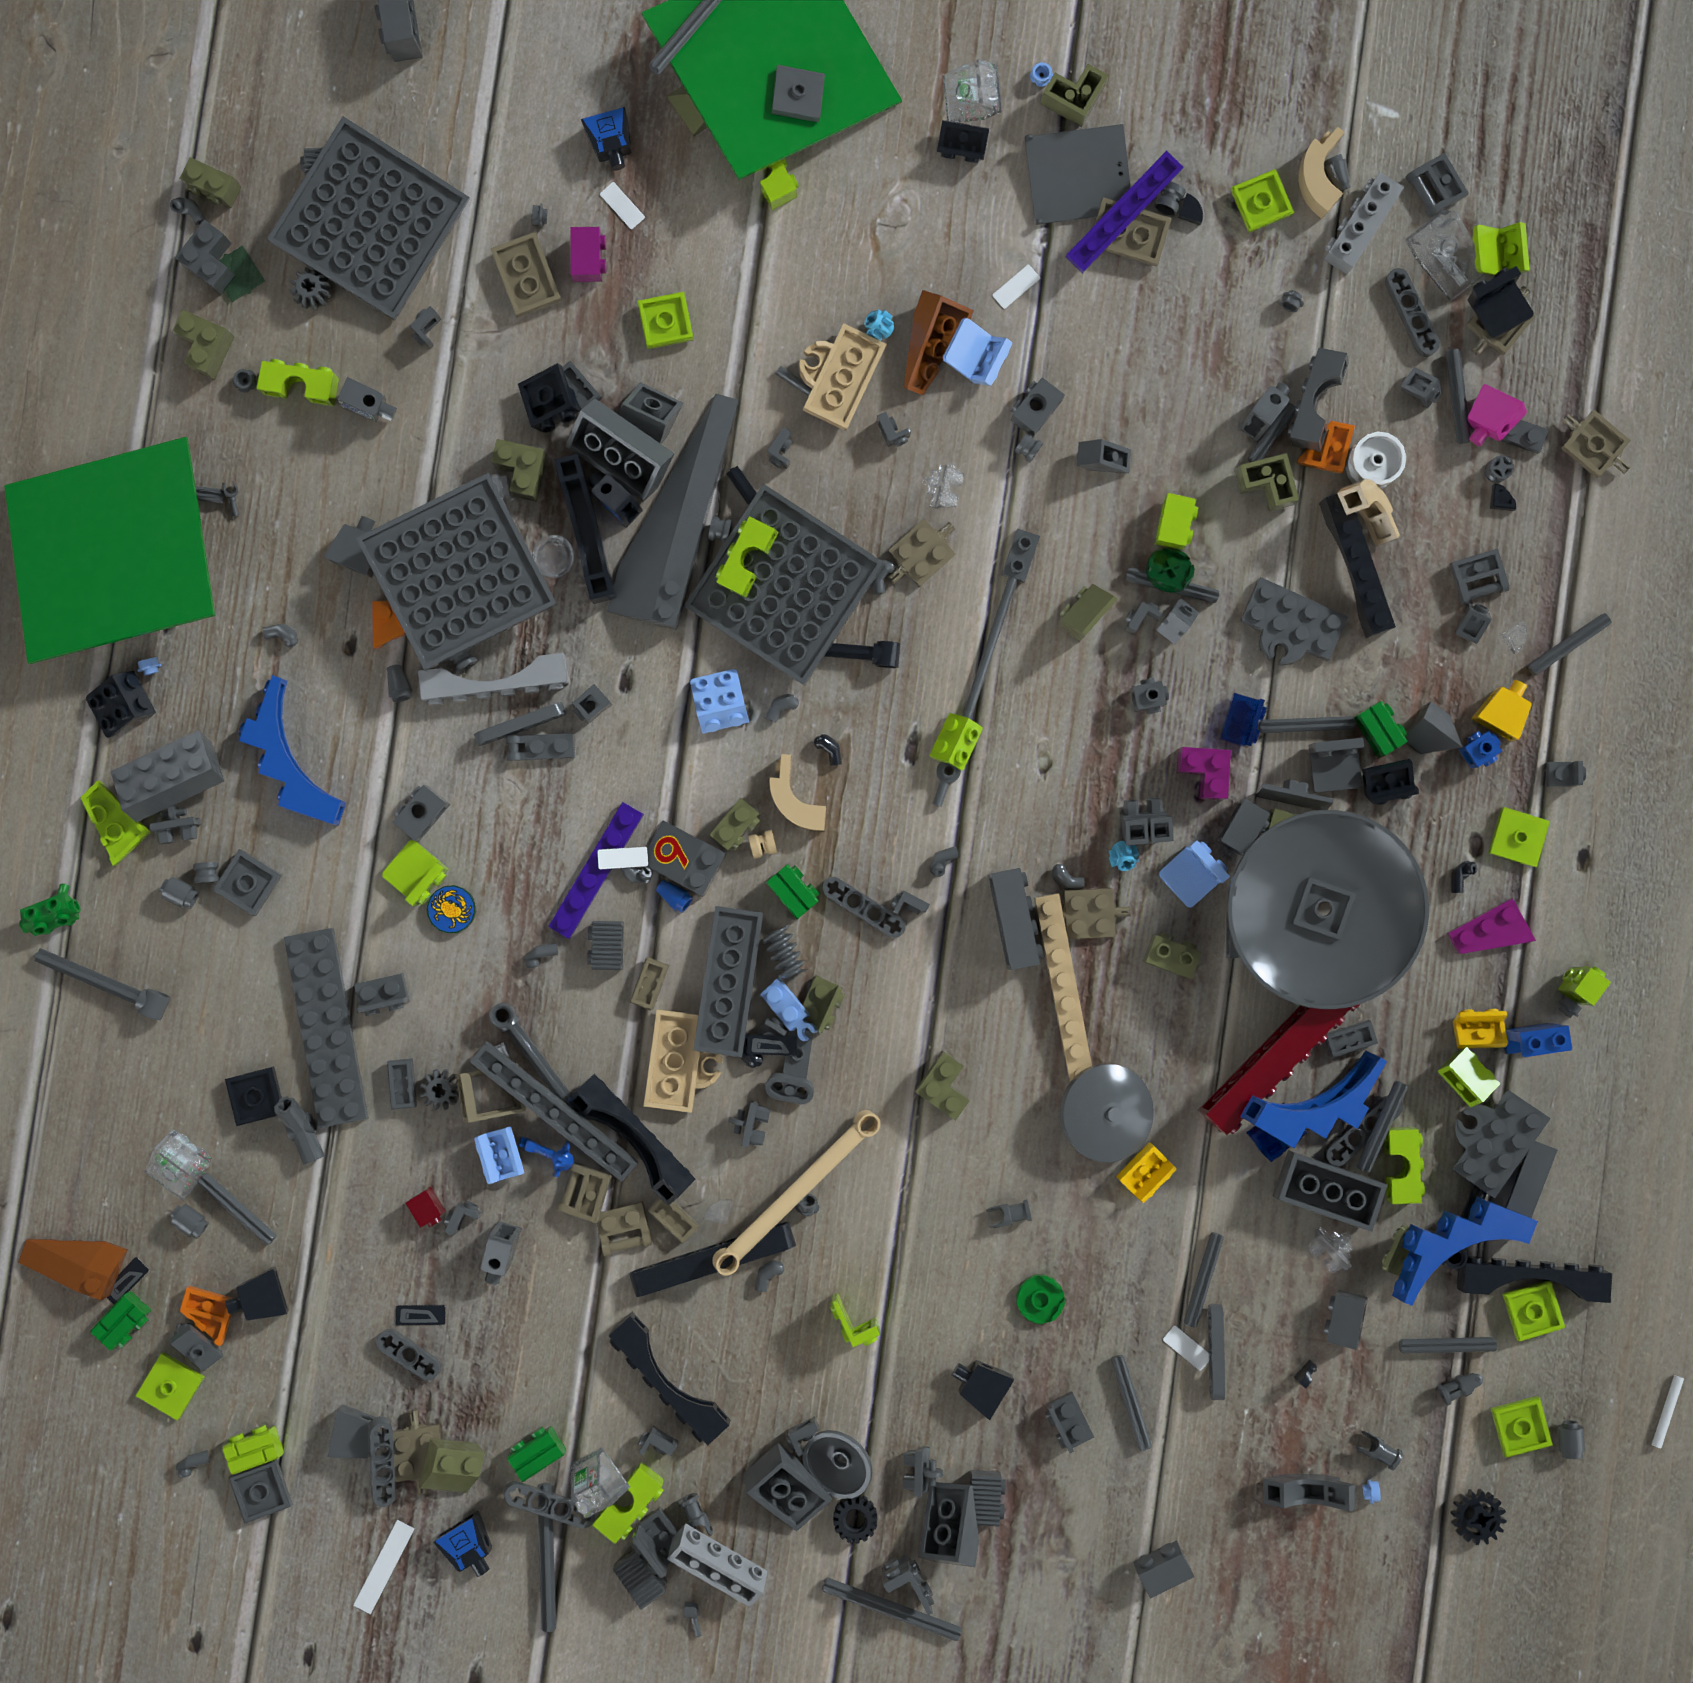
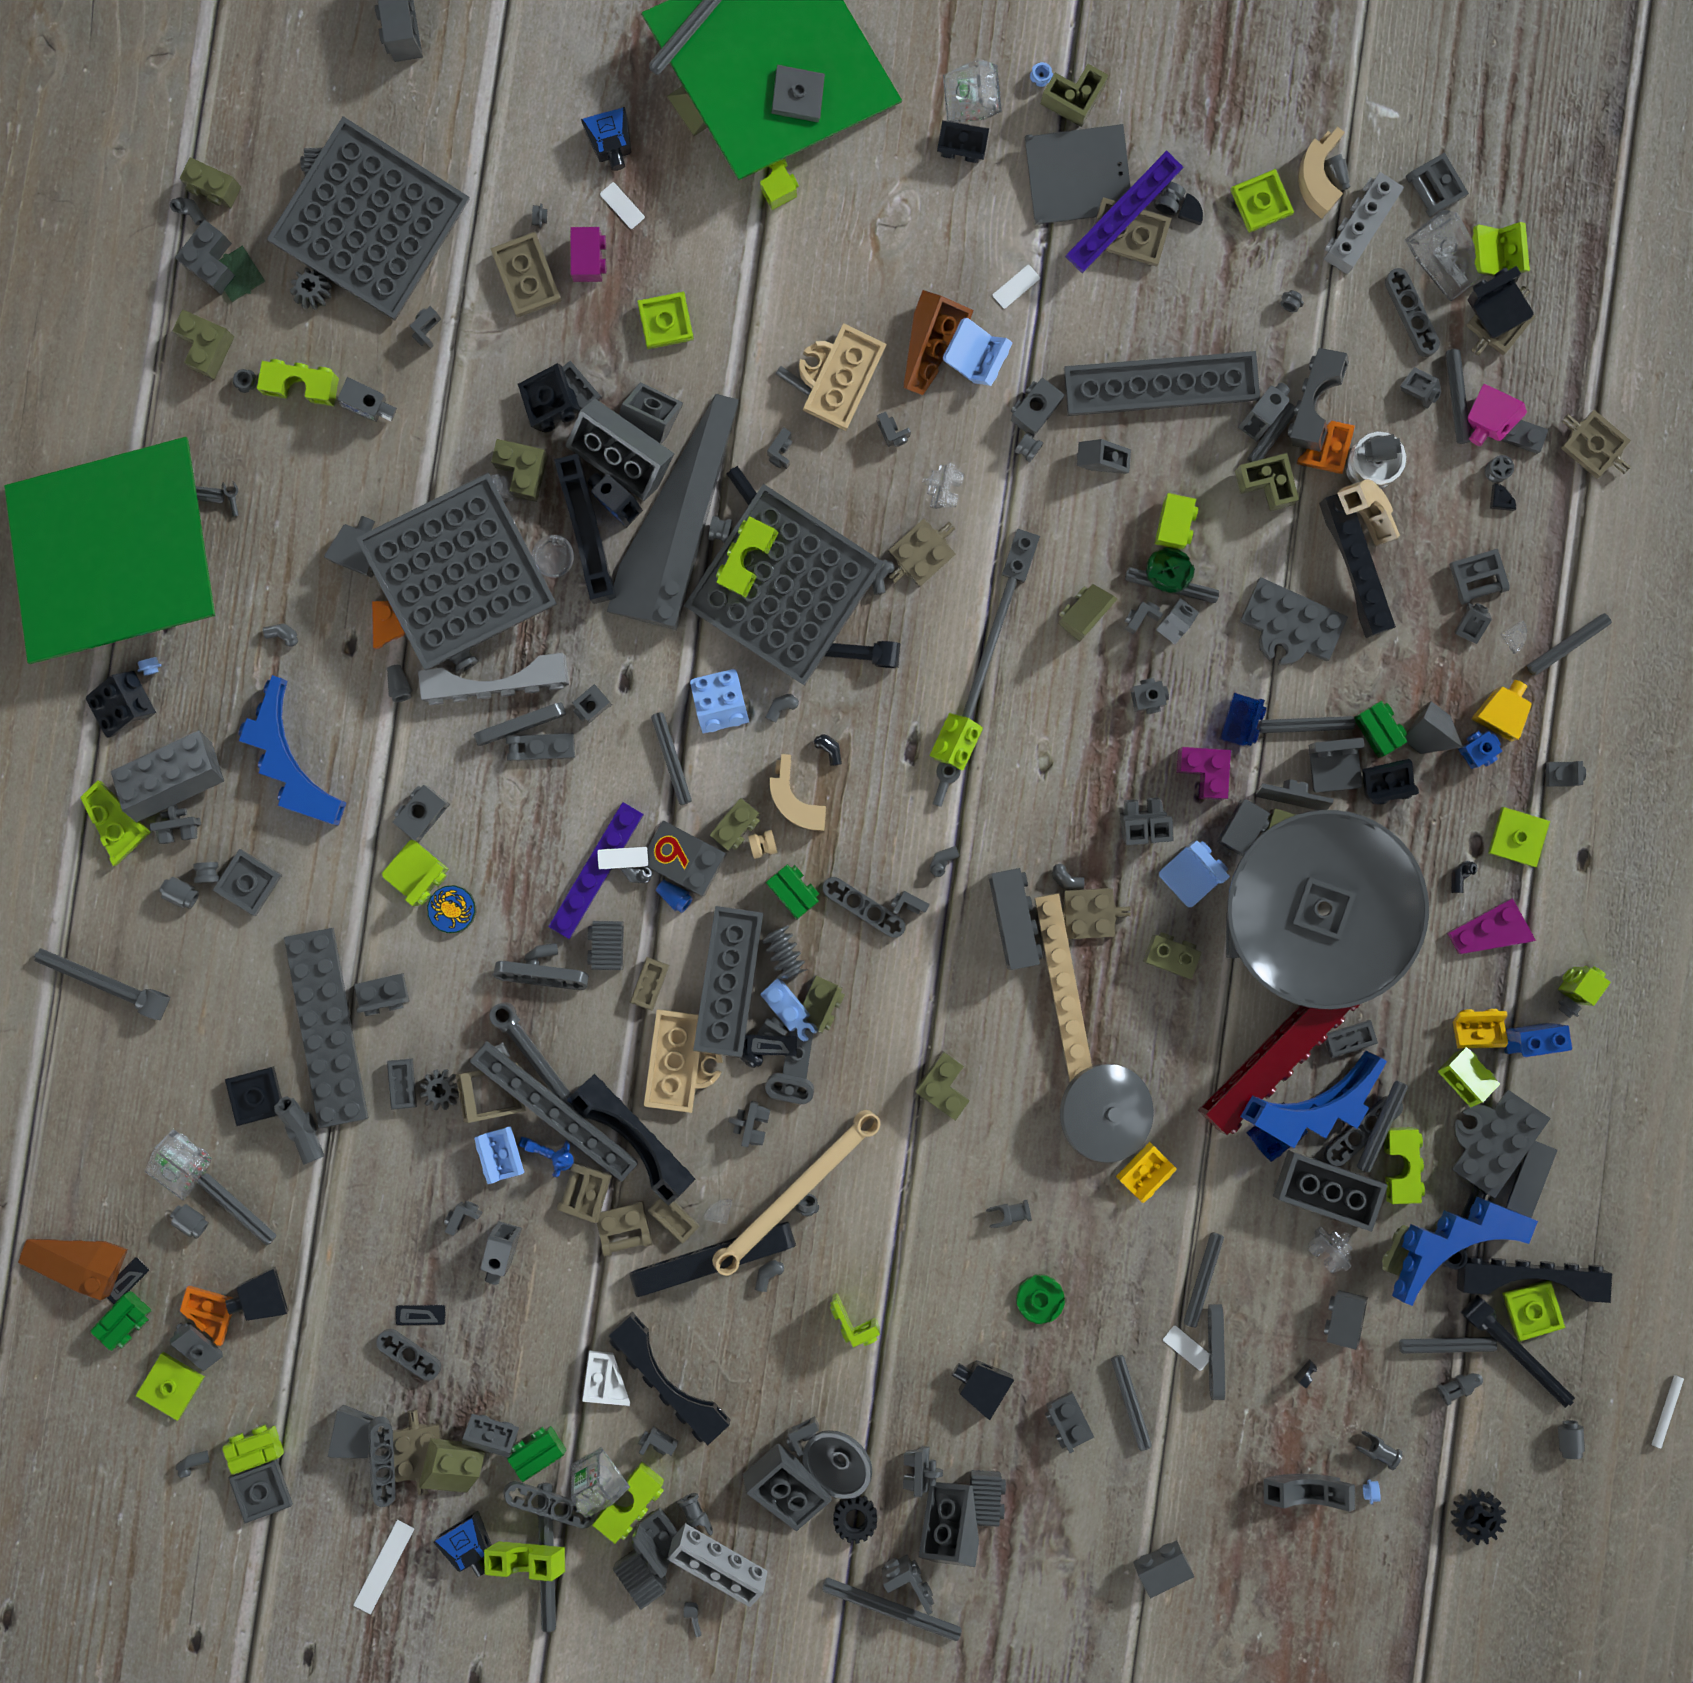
green brick [19,883,81,936] -> none
dark red brick [405,1187,446,1228] -> none
medium azure gear [864,309,894,340] -> none
medium azure gear [1109,841,1139,871] -> none
lime plate [1490,1396,1553,1458] -> none
none -> dark grey bracket [462,1414,519,1458]
none -> lime arch [484,1541,565,1581]
none -> dark grey beam [493,961,589,990]
none -> white wing [582,1350,630,1406]
none -> dark grey axle [651,712,692,805]
none -> dark grey plate [1064,351,1260,416]
none -> dark grey brick [1364,434,1402,463]
none -> black piece [1460,1295,1575,1408]

